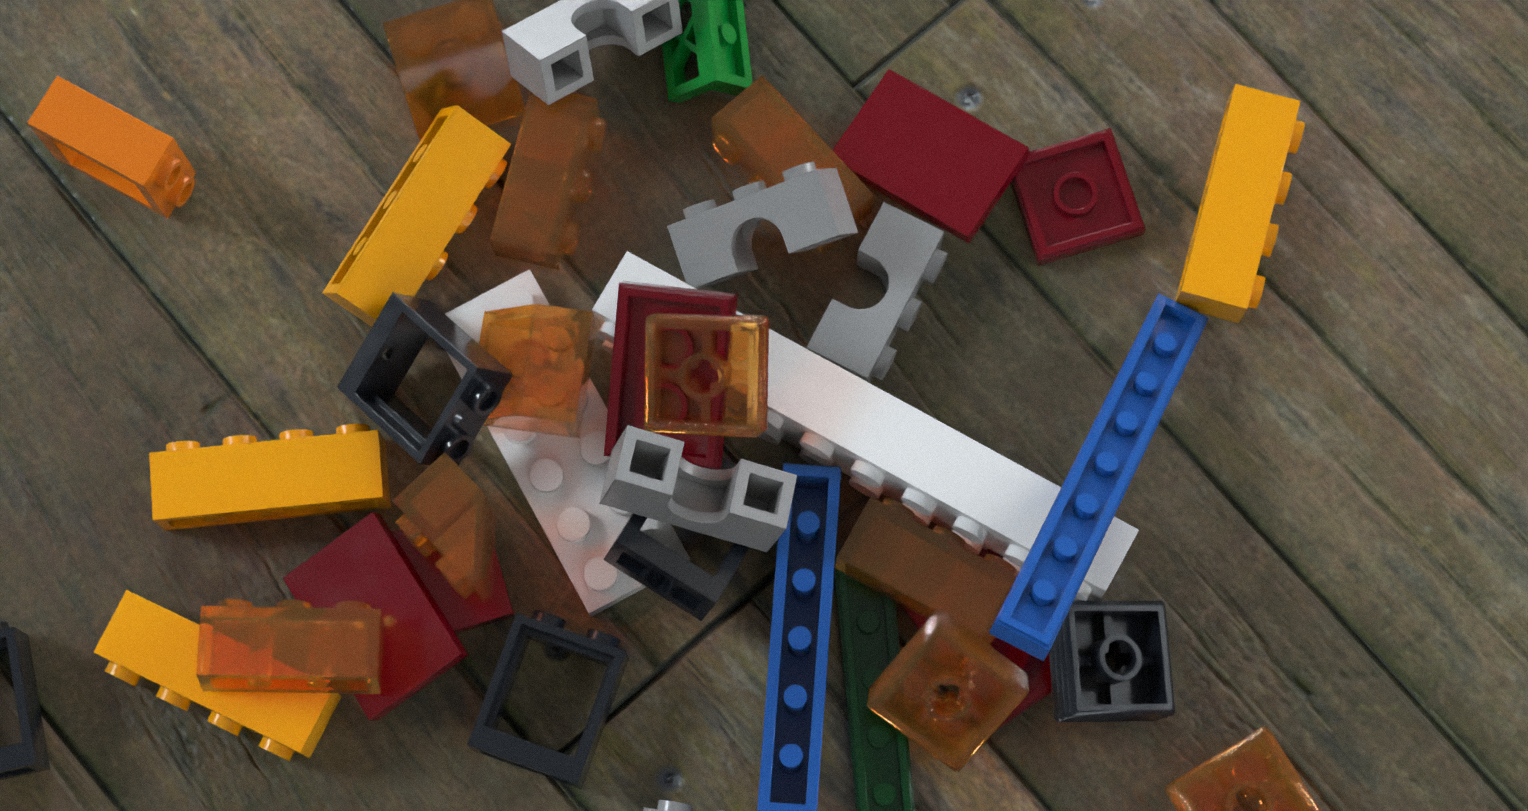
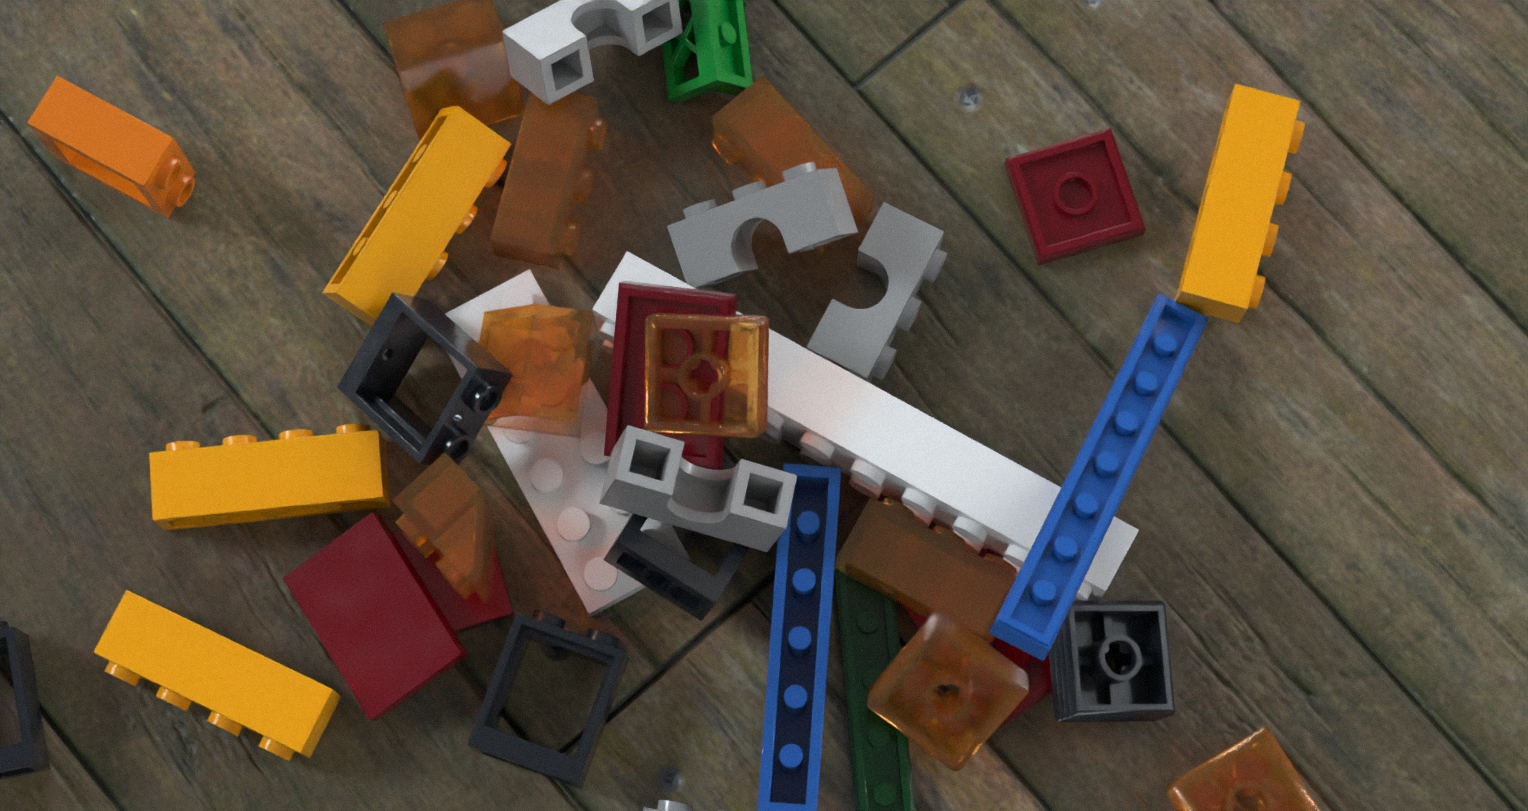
clear orange brick [196,599,384,694] -> none
dark red tile [828,69,1029,243] -> none

